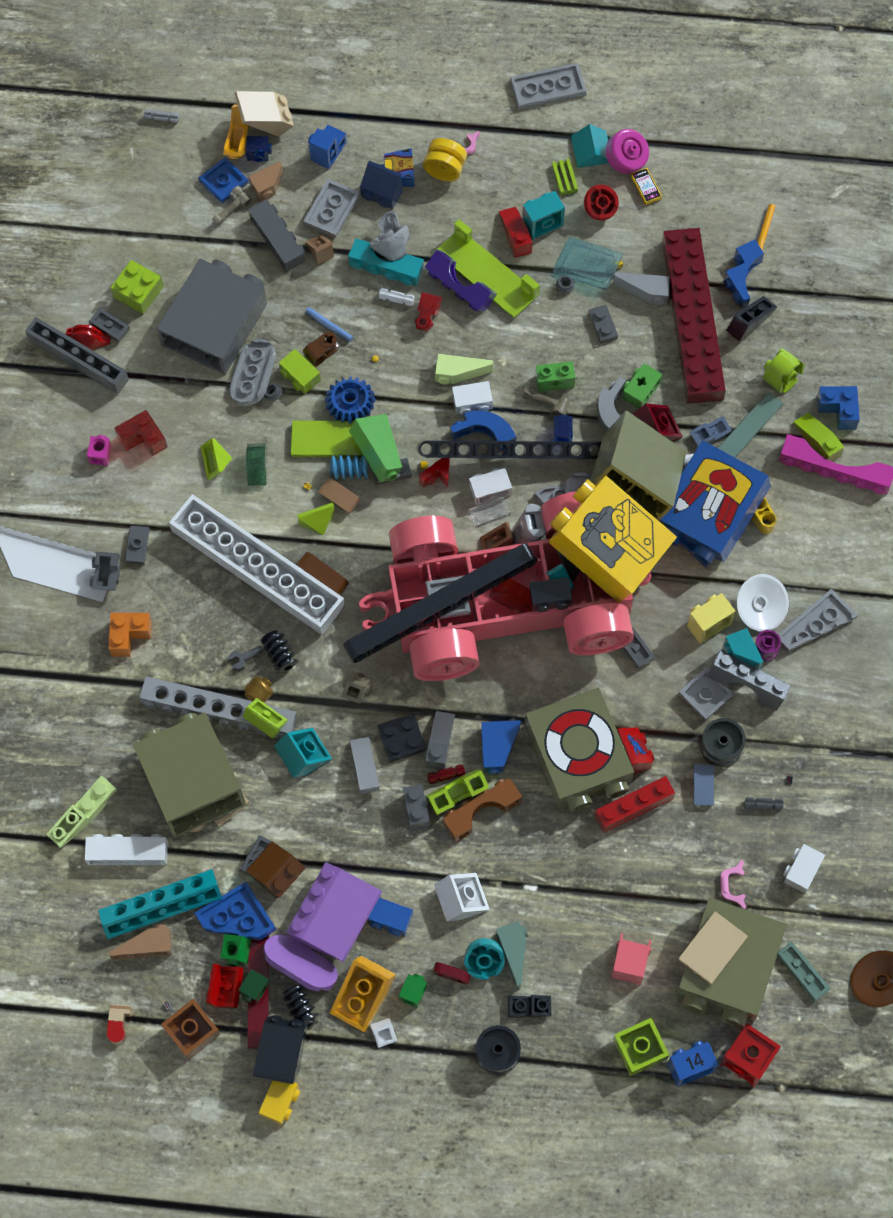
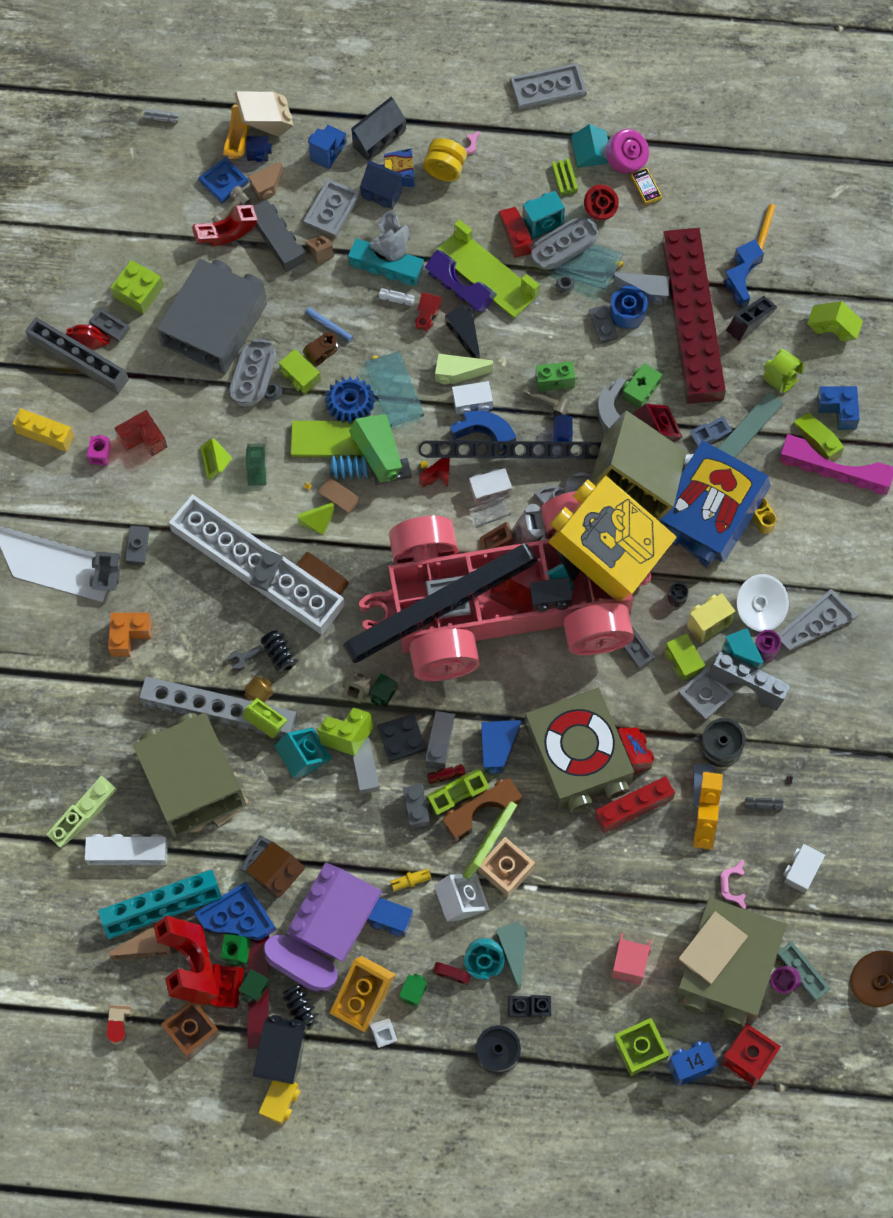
none -> yellow brick [12,408,74,452]
none -> red arch [153,916,218,1006]
none -> red arch [192,205,258,246]
none -> dark grey plate [249,549,283,592]
none -> lime brick [317,707,374,756]
none -> black slope [351,97,406,160]
none -> clear light blue tile [365,351,424,427]
none -> dark green brick [369,673,398,707]
none -> yellow pin [390,868,432,892]
none -> black slope [445,304,480,359]
none -> lime tile [462,801,517,880]
none -> light nougat brick [478,837,535,897]
none -> light grey tile [531,217,598,270]
none -> blue brick [610,286,648,329]
none -> lime brick [664,633,705,682]
none -> black wheel [668,582,688,607]
none -> light orange arch [693,772,723,850]
none -> magenta wheel [770,966,801,994]
none -> lime brick [807,301,863,342]

